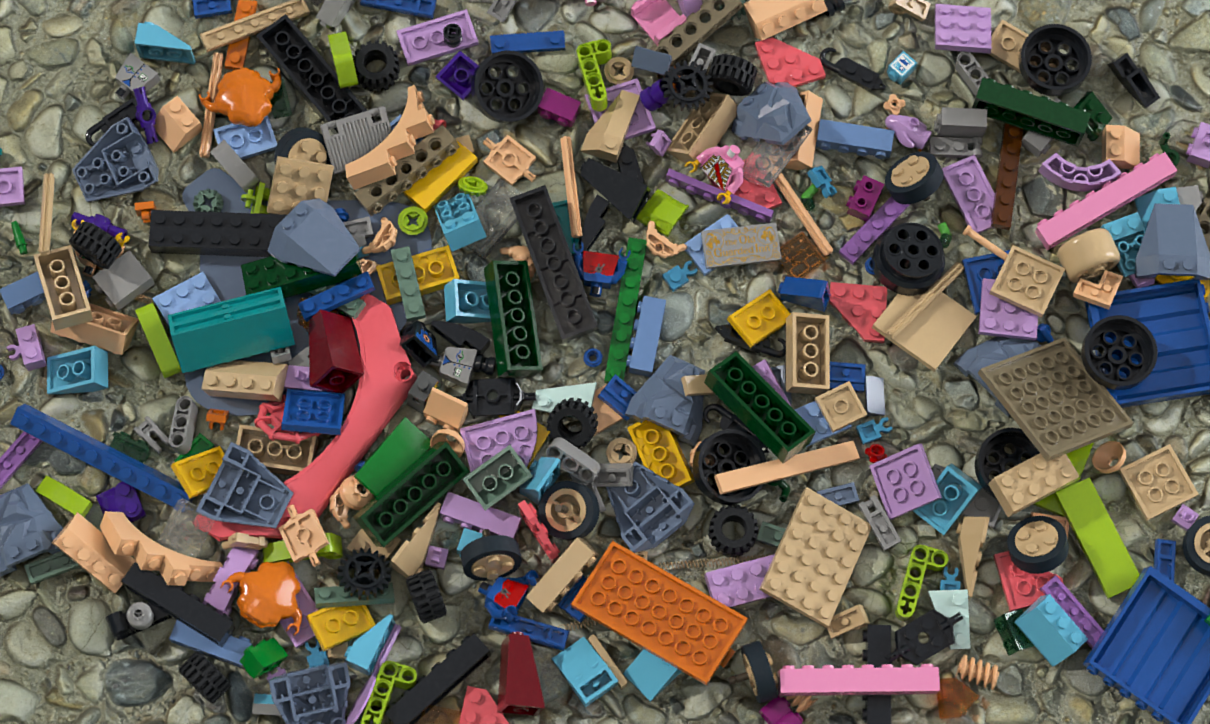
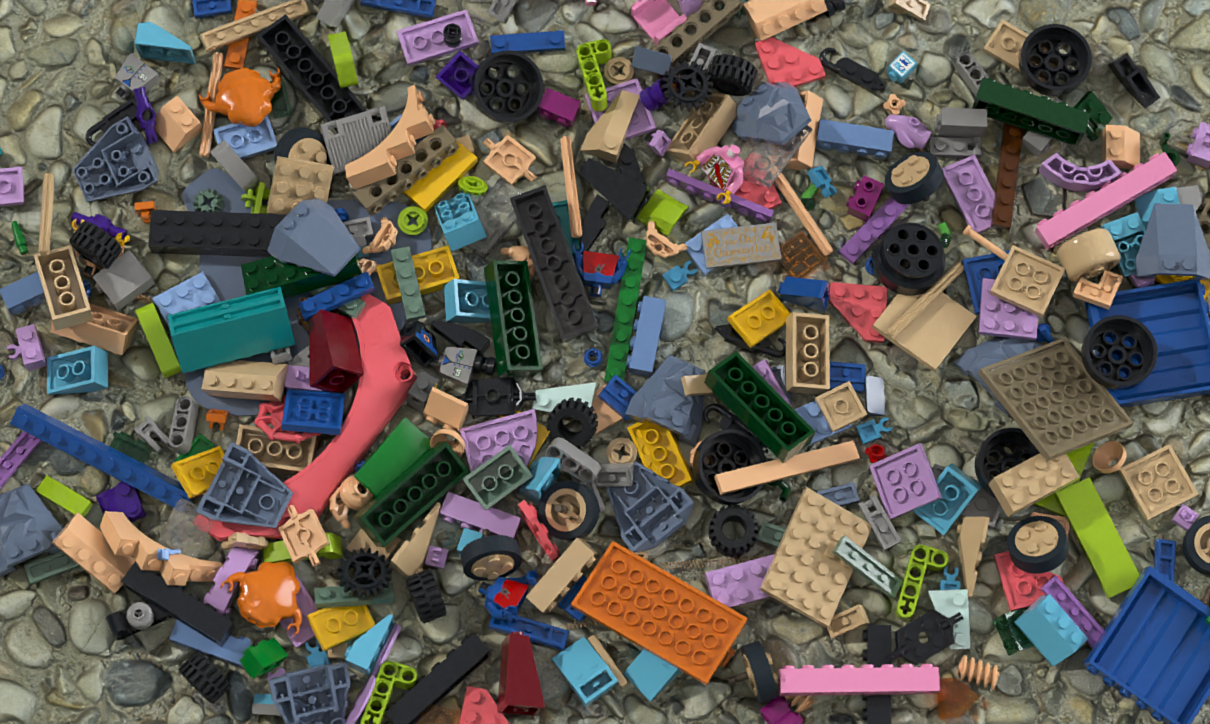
black tyre [353,40,400,92] -> none
lavender plate [935,4,992,54] -> none
none -> light blue hand [157,548,181,560]
none -> sand green plate [832,536,903,598]

